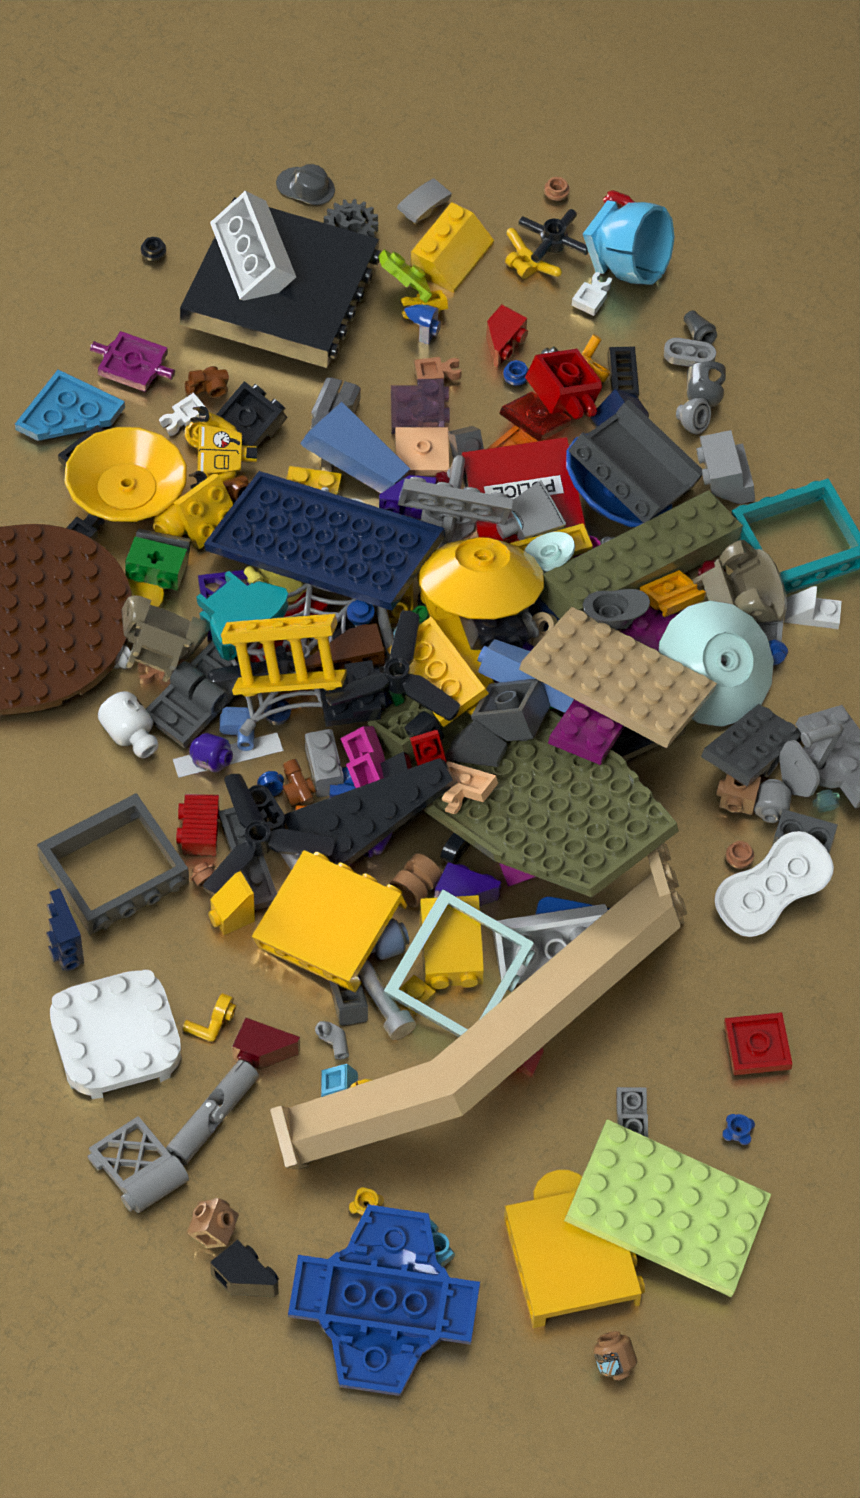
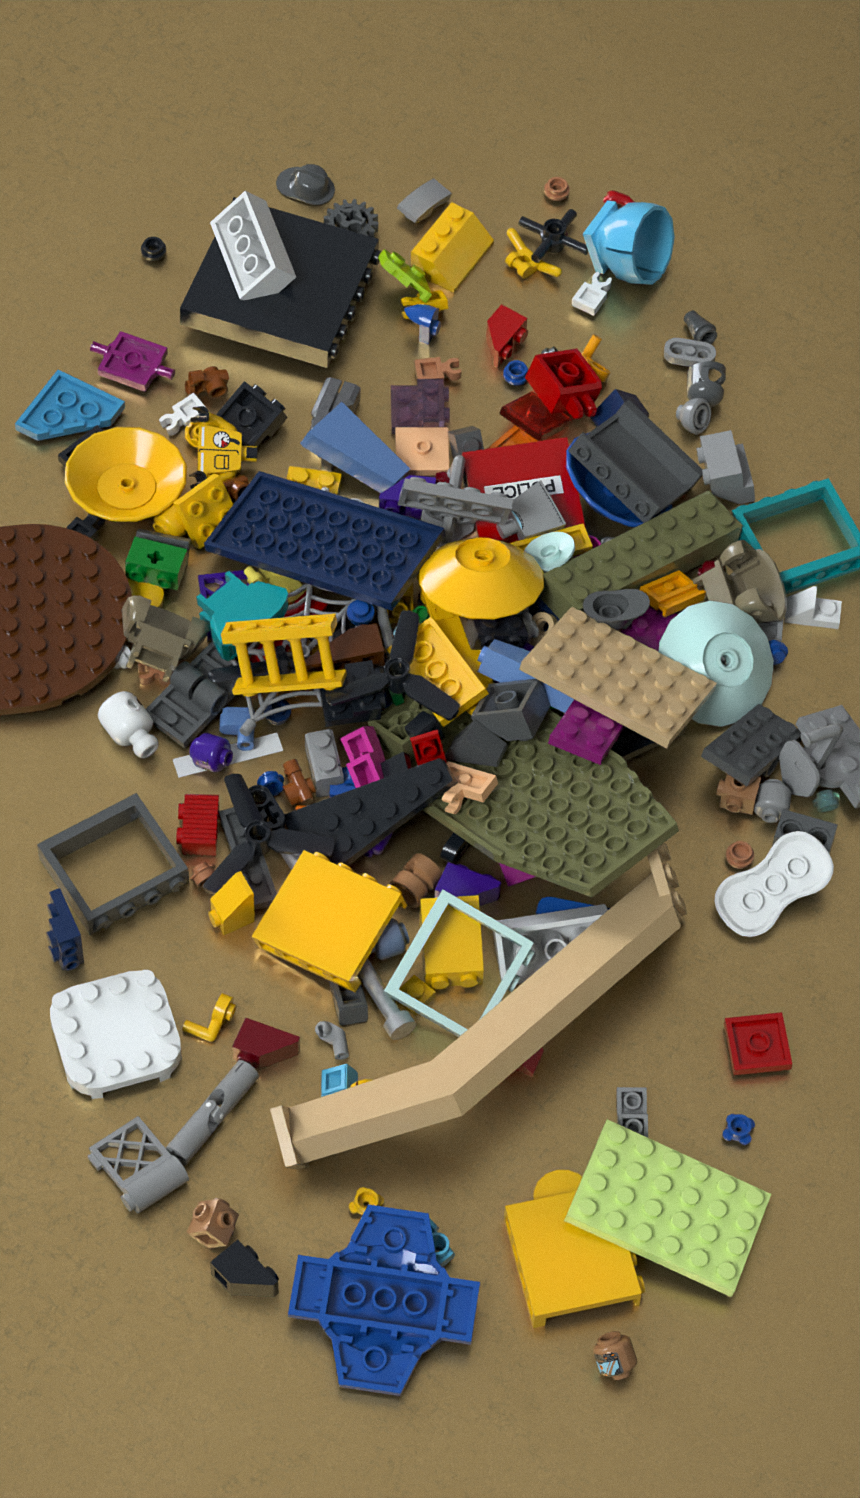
black slope [607,346,639,397] -> none

